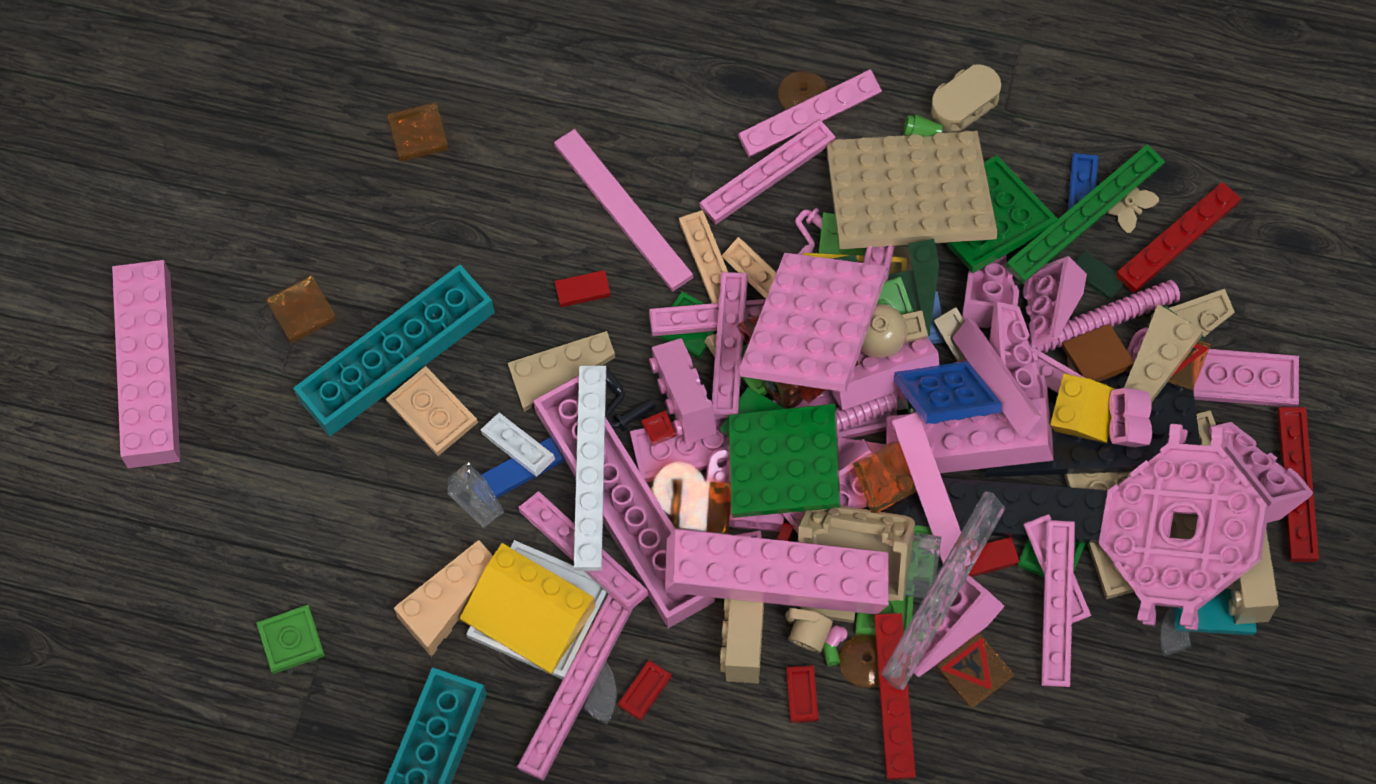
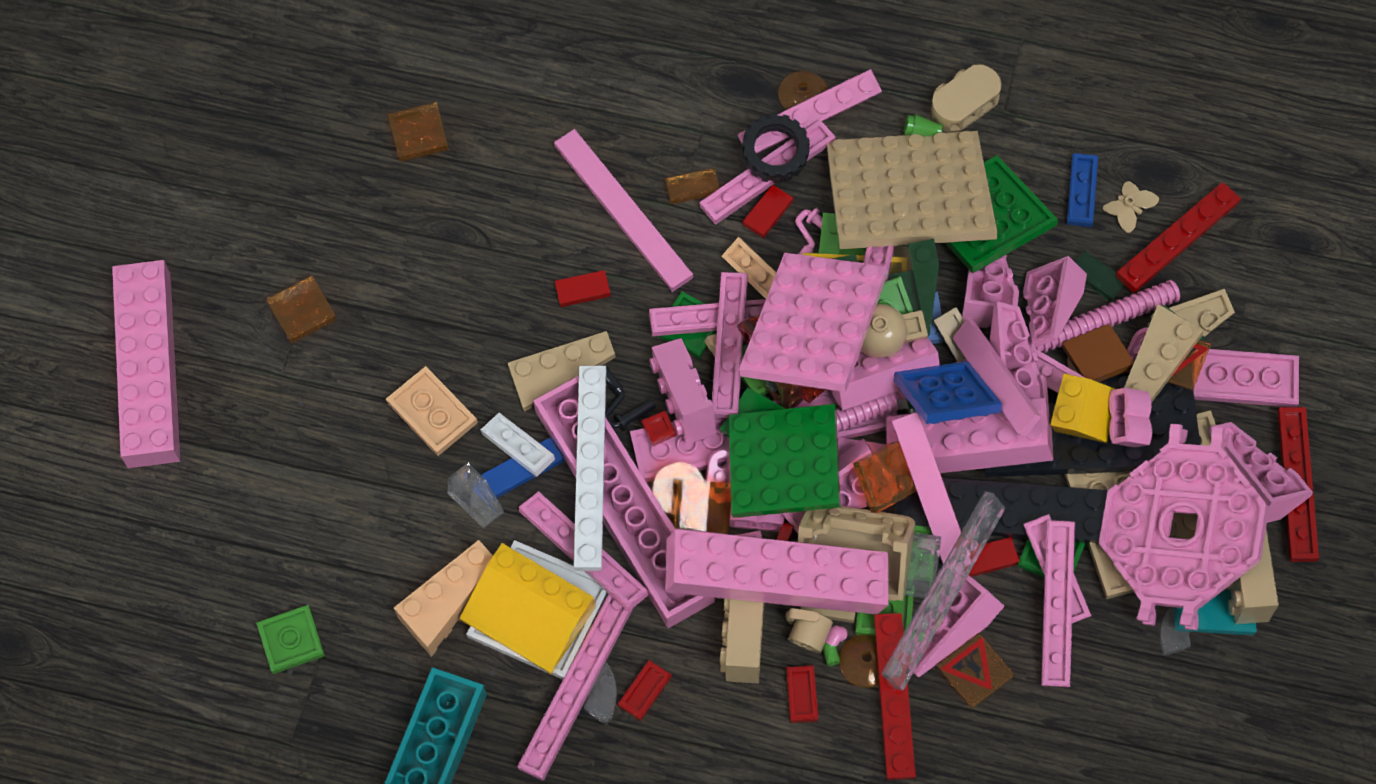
teal brick [293,265,495,437] -> none
light nougat plate [679,210,728,304] -> none
green plate [1005,144,1165,285] -> none
none -> clear orange tile [665,168,720,204]
none -> black tyre [741,113,810,183]
none -> red tile [743,185,793,239]

